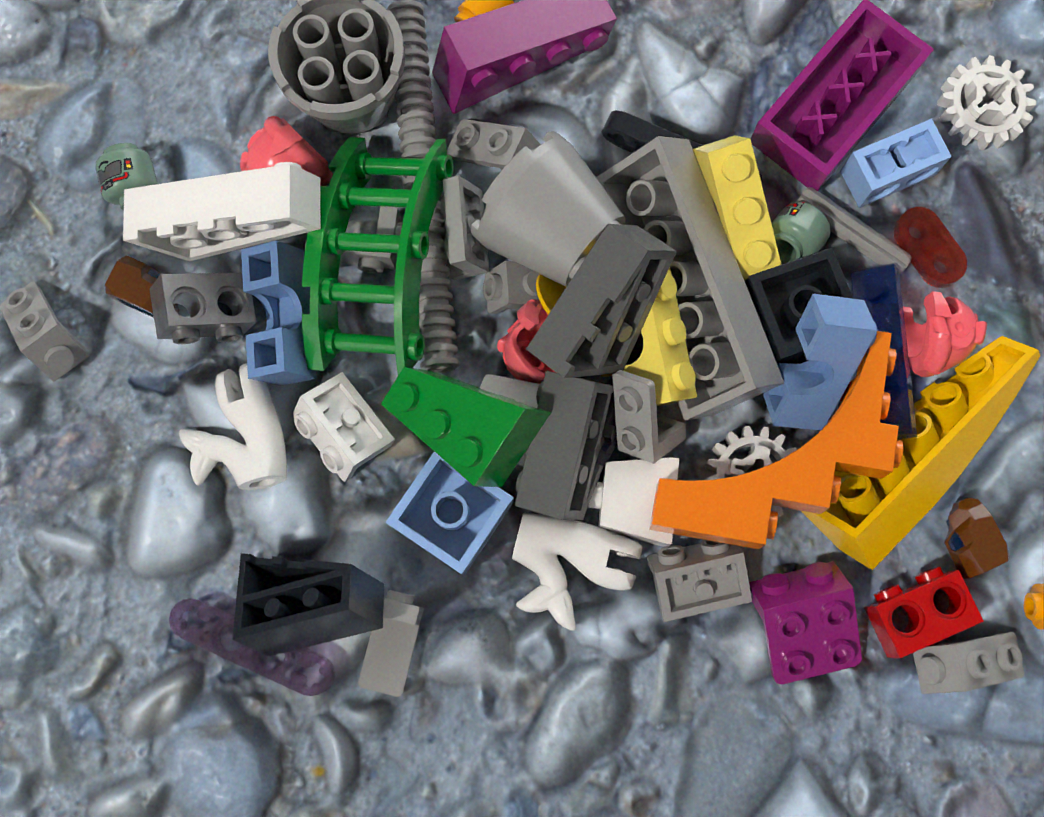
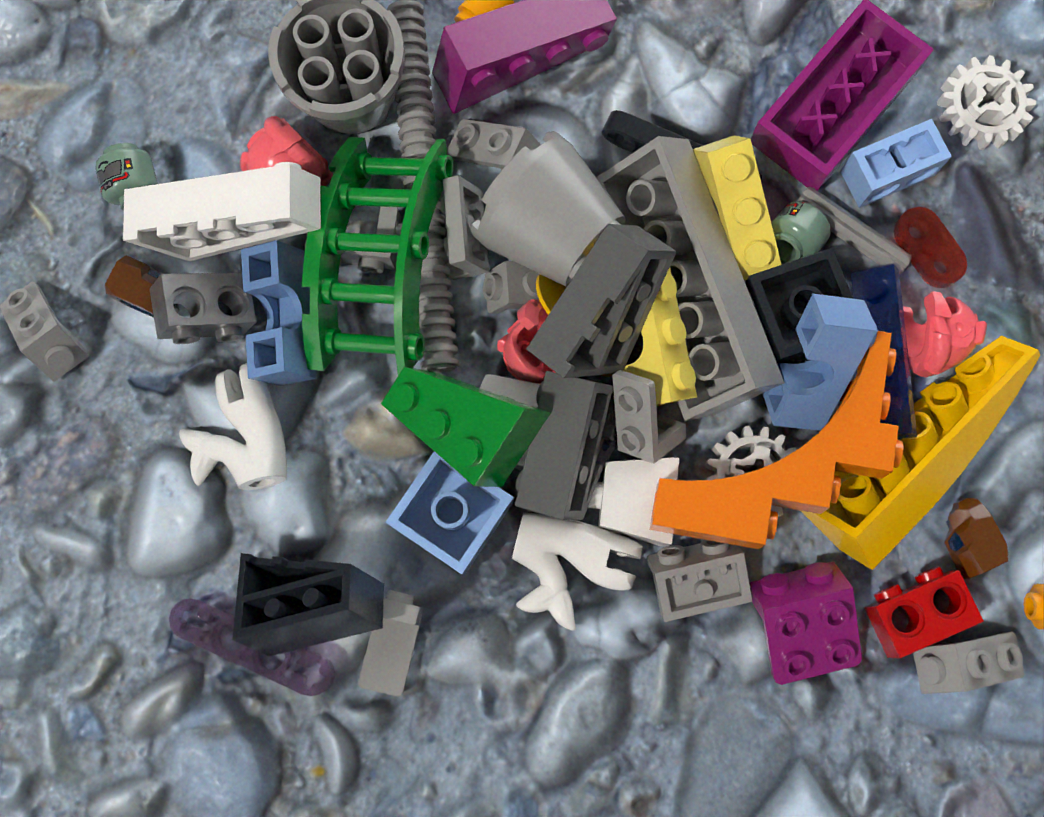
white bracket [293,372,395,482] -> none

